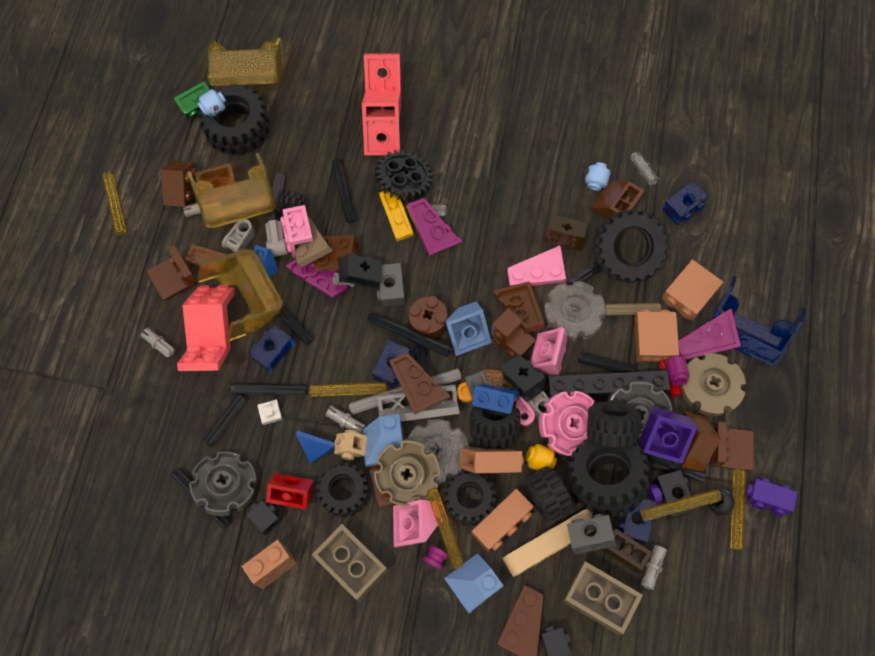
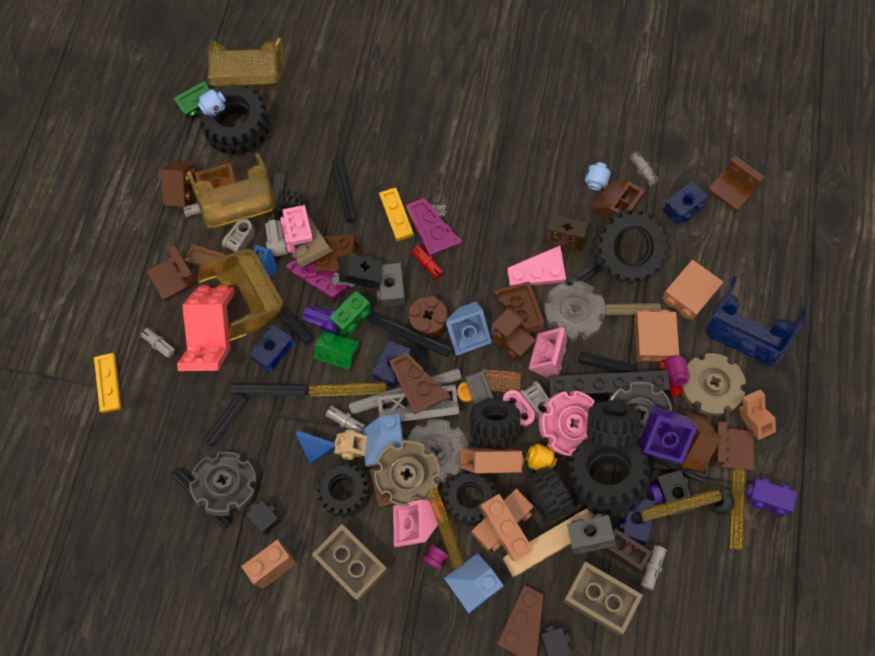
clear yellow axle [102,172,126,236] -> none
white tile [258,399,282,425] -> none
red brick [266,473,314,509] -> none
coral bracket [362,53,401,155] -> none
black gear [374,150,433,202] -> none
blue bracket [472,383,520,414] -> none
black brick [500,354,546,403] -> none
magenta wing [678,308,741,359] -> none
none -> yellow tile [94,353,122,413]
none -> dark purple piece [302,305,339,334]
none -> green bracket [314,331,359,369]
none -> green bracket [330,291,371,337]
none -> red pin [411,245,444,280]
none -> nougat brick [478,494,533,561]
none -> reddish brown bracket [708,156,764,211]
none -> nougat brick [739,390,776,440]

